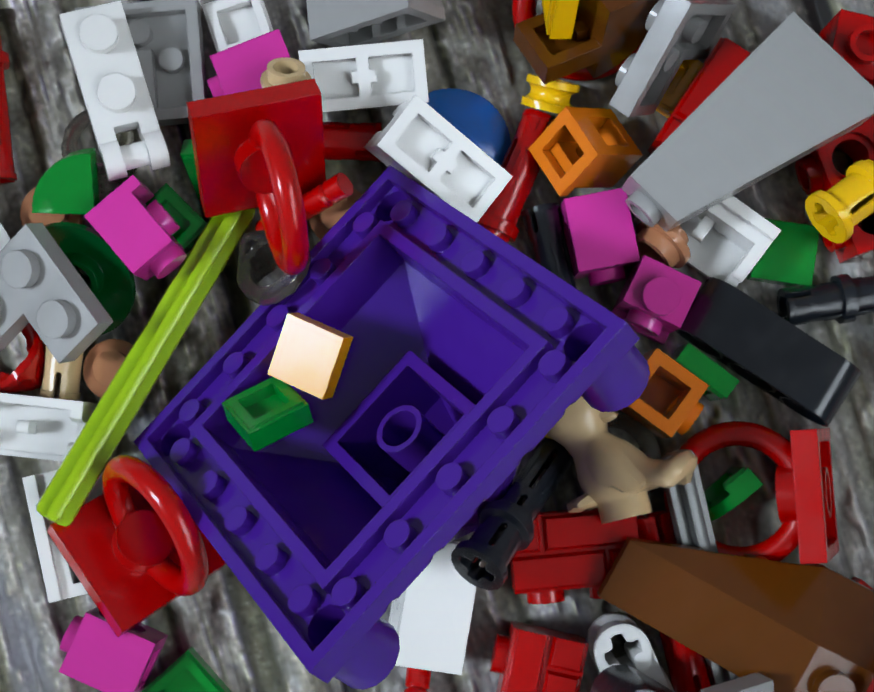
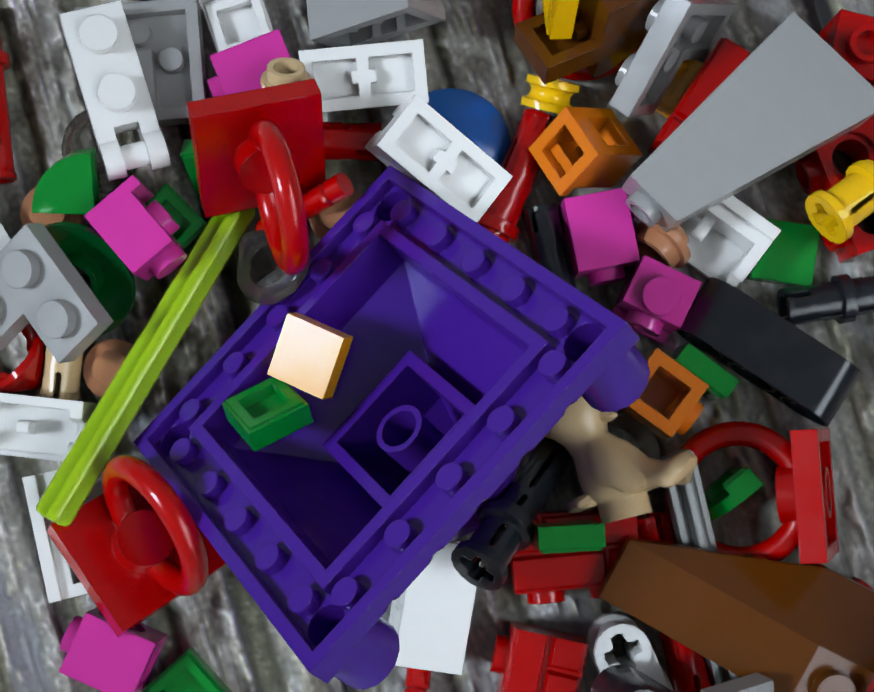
none -> green tile [534,520,606,554]

